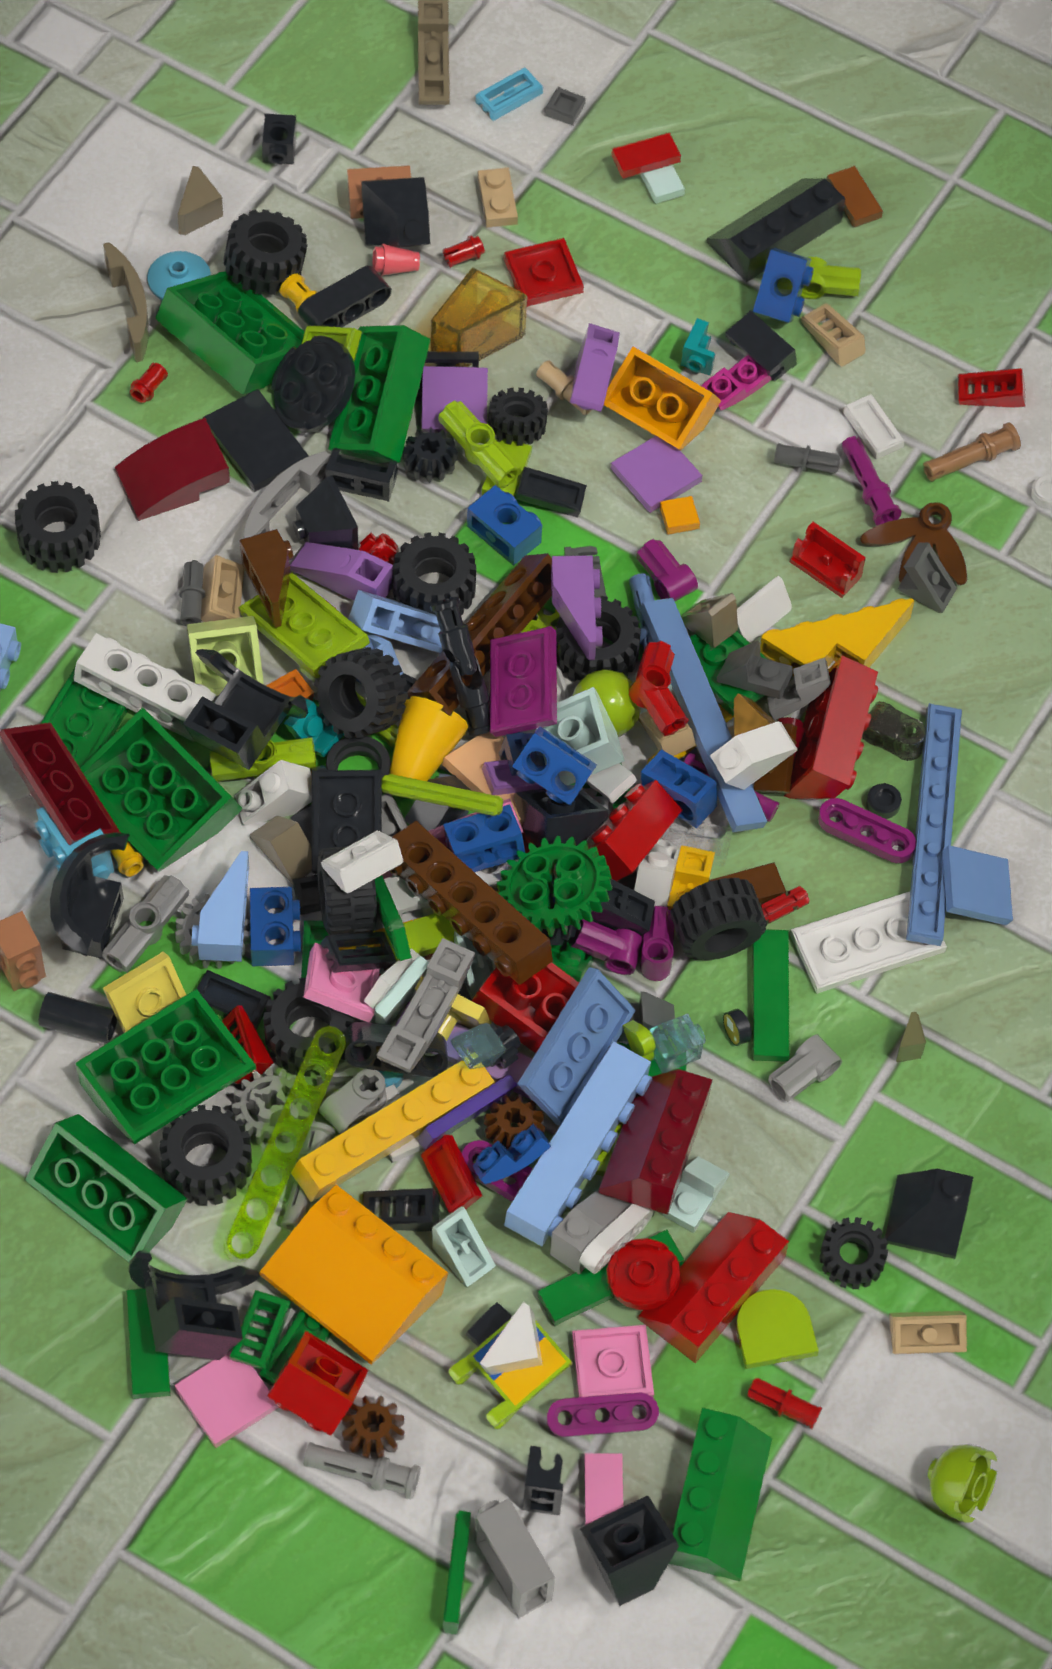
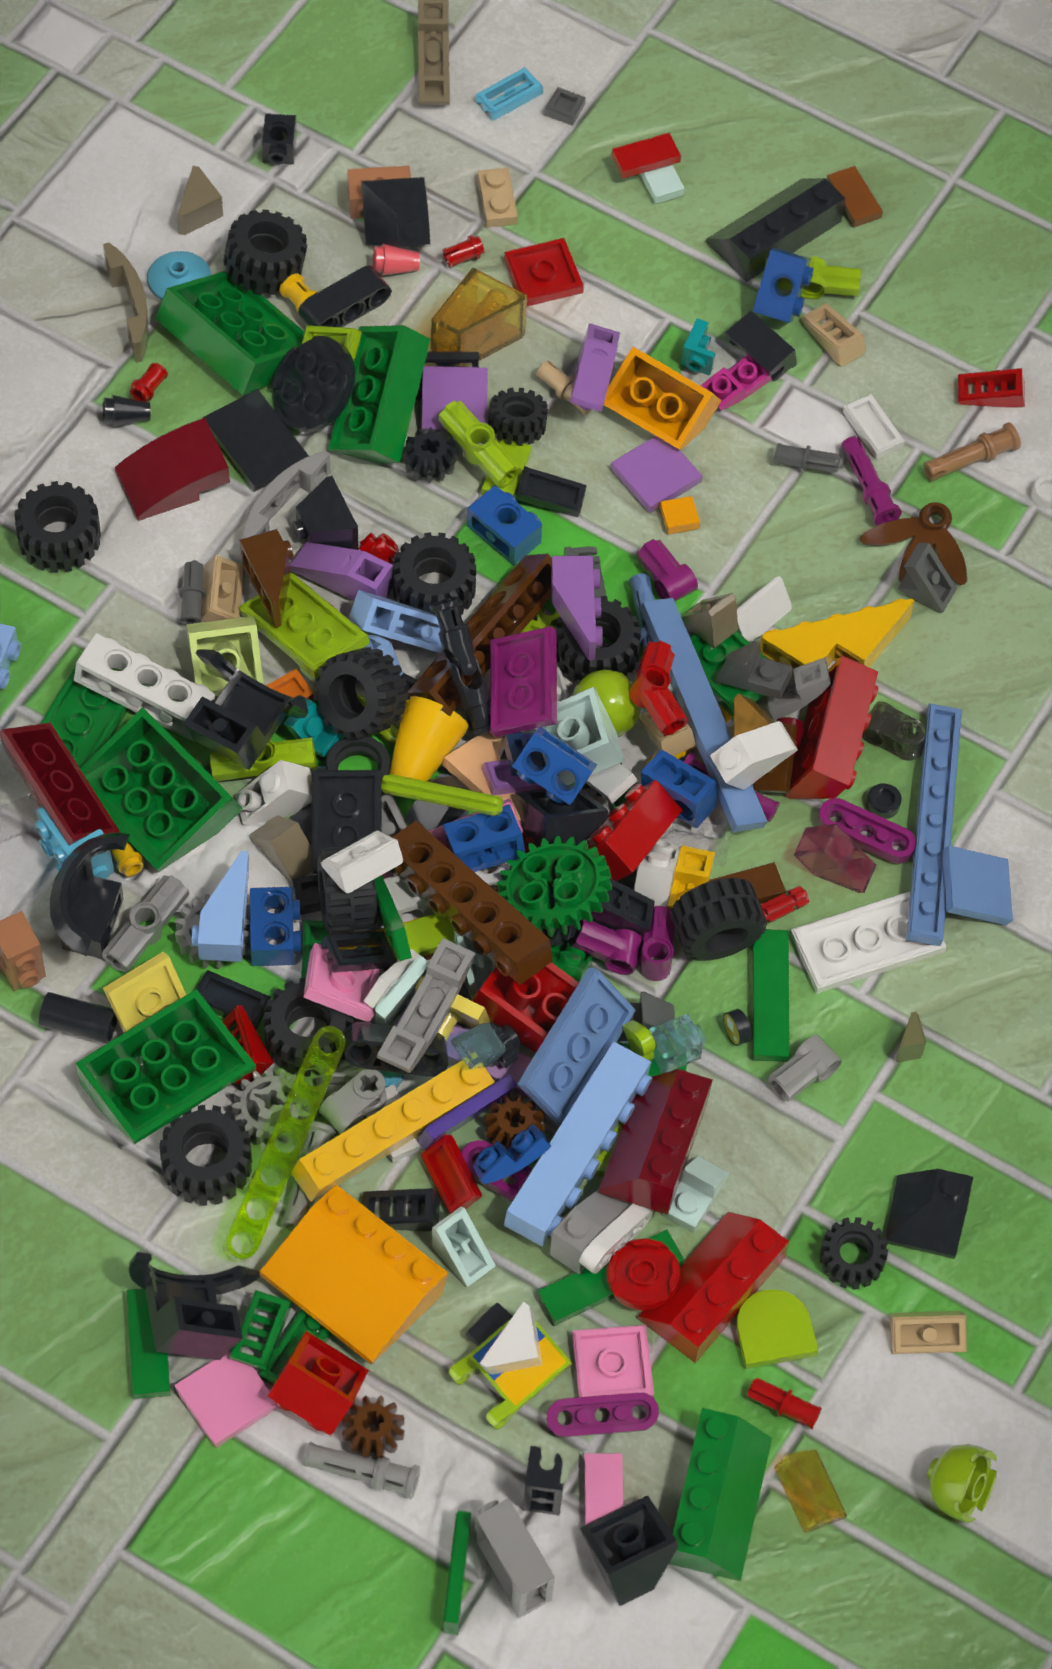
green slope [25,1114,188,1262] -> none
black hinge [325,447,398,502] -> none
red hinge [790,521,866,598] -> none
none -> black cone [102,395,151,427]
none -> clear yellow slope [775,1449,847,1533]
none -> clear pink slope [794,824,876,893]

